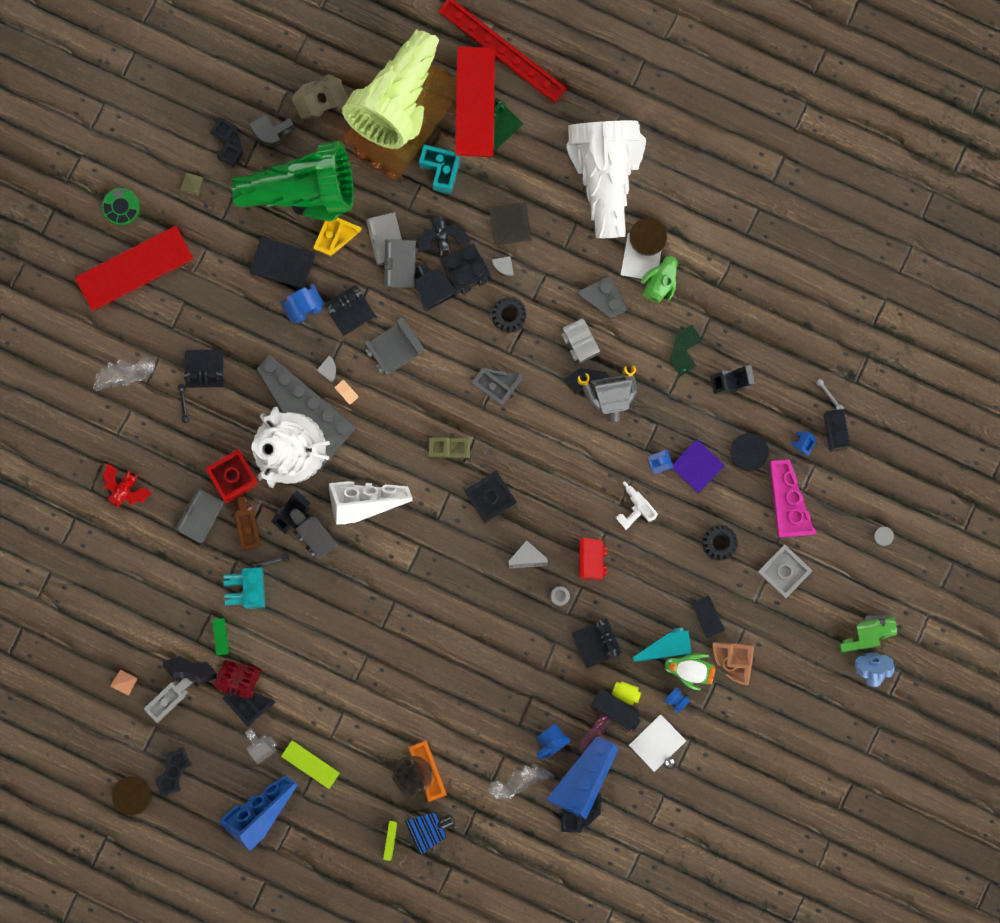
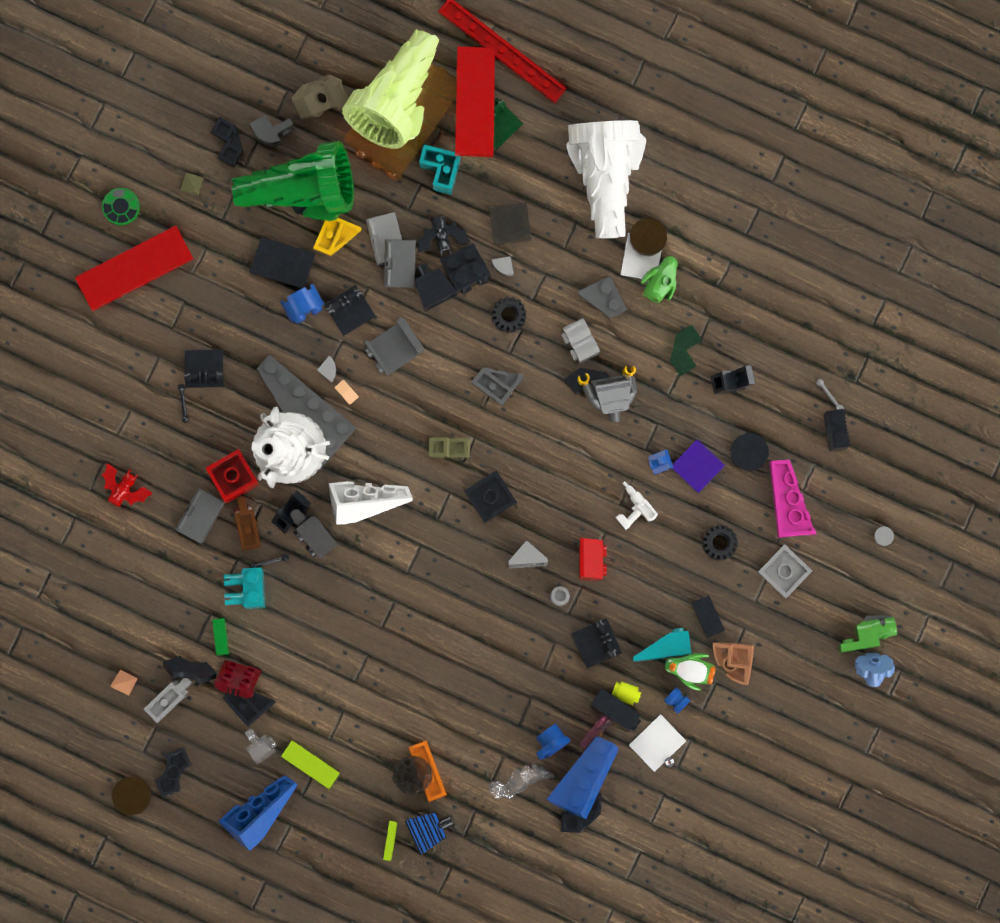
clear plant [93,356,155,391] -> none
blue tile [791,431,817,456] -> none

